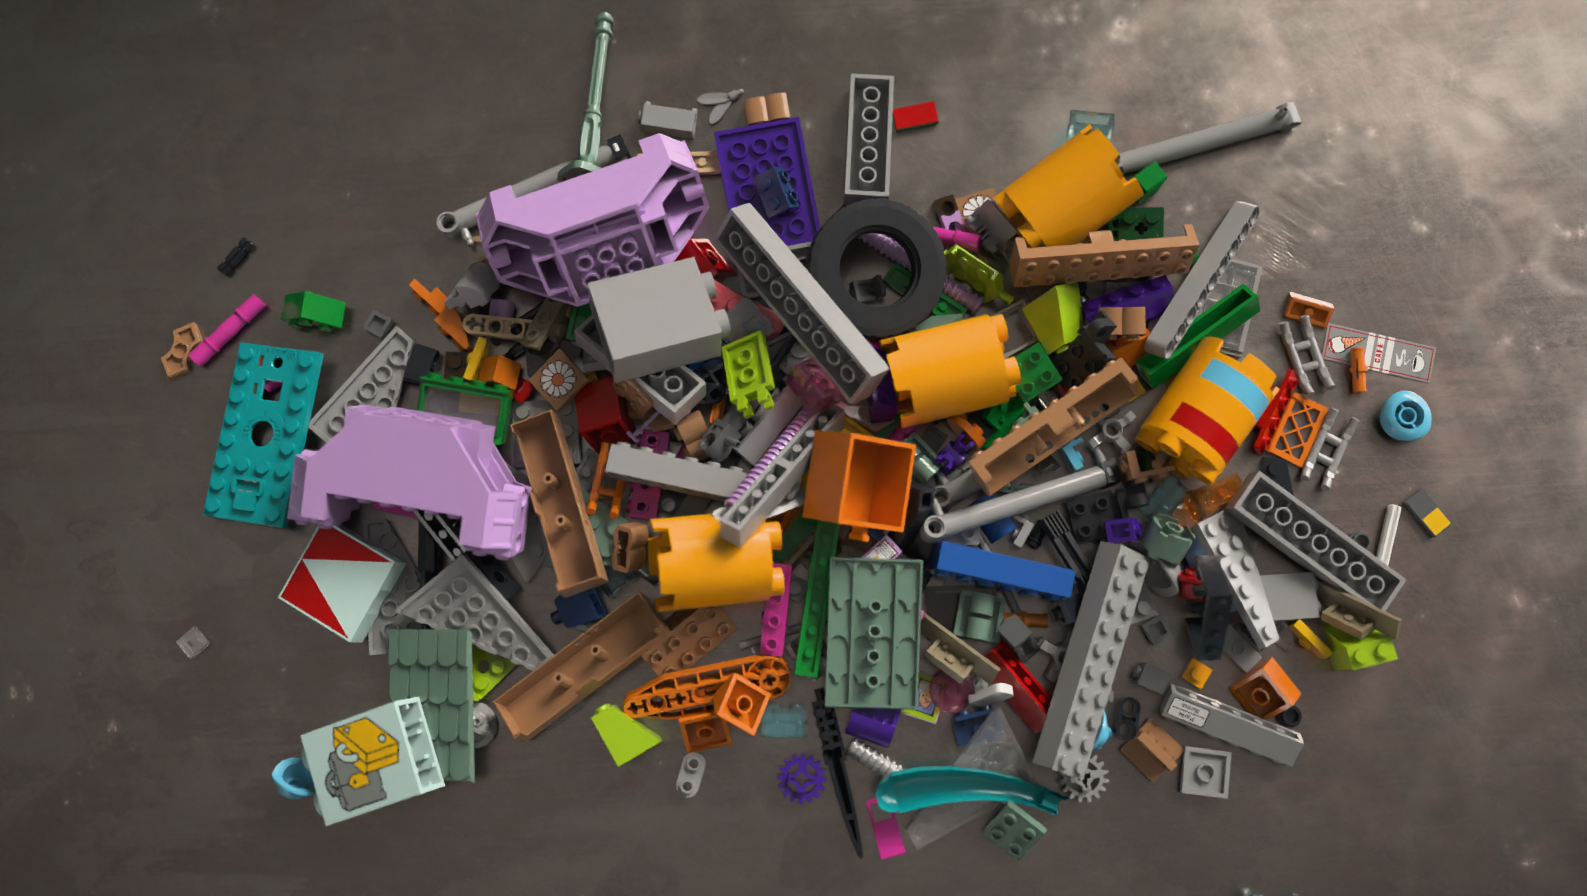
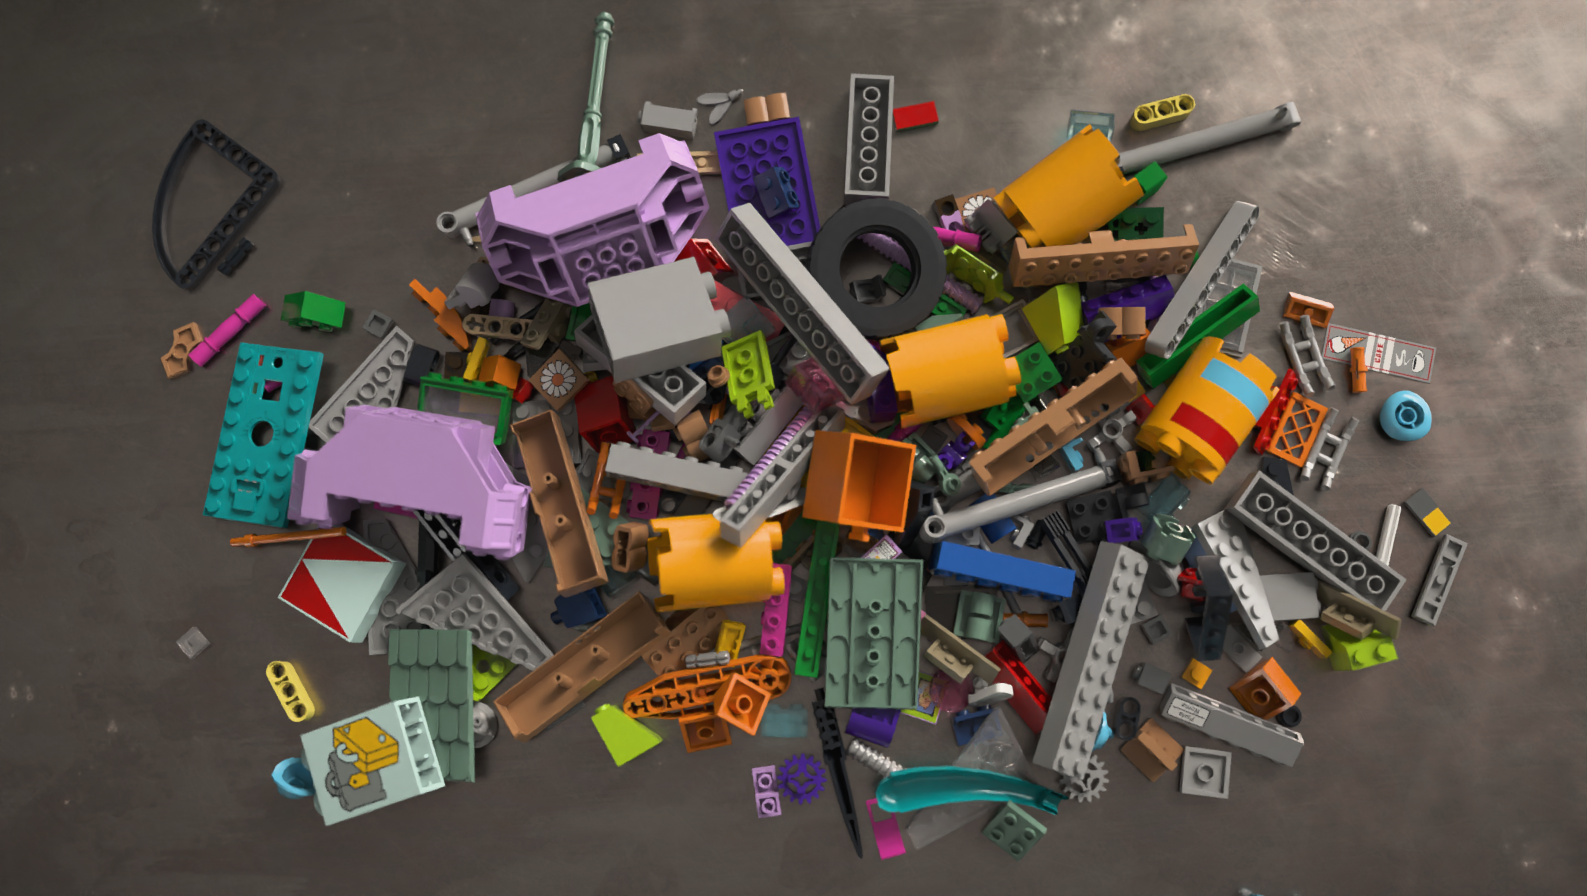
light grey plate [676,752,706,798] -> none
clear orange piece [1183,473,1242,522] -> none
none -> black beam [152,119,281,291]
none -> orange bar [230,526,347,548]
none -> light yellow beam [266,661,315,722]
none -> light grey axle [685,651,730,669]
none -> medium nougat plate [708,365,730,387]
none -> yellow plate [714,620,746,668]
none -> lavender slope [752,765,781,818]
none -> sand green plate [929,454,961,496]
none -> red plate [1125,393,1155,425]
none -> light yellow beam [1130,94,1195,131]
none -> light grey plate [1411,534,1468,626]

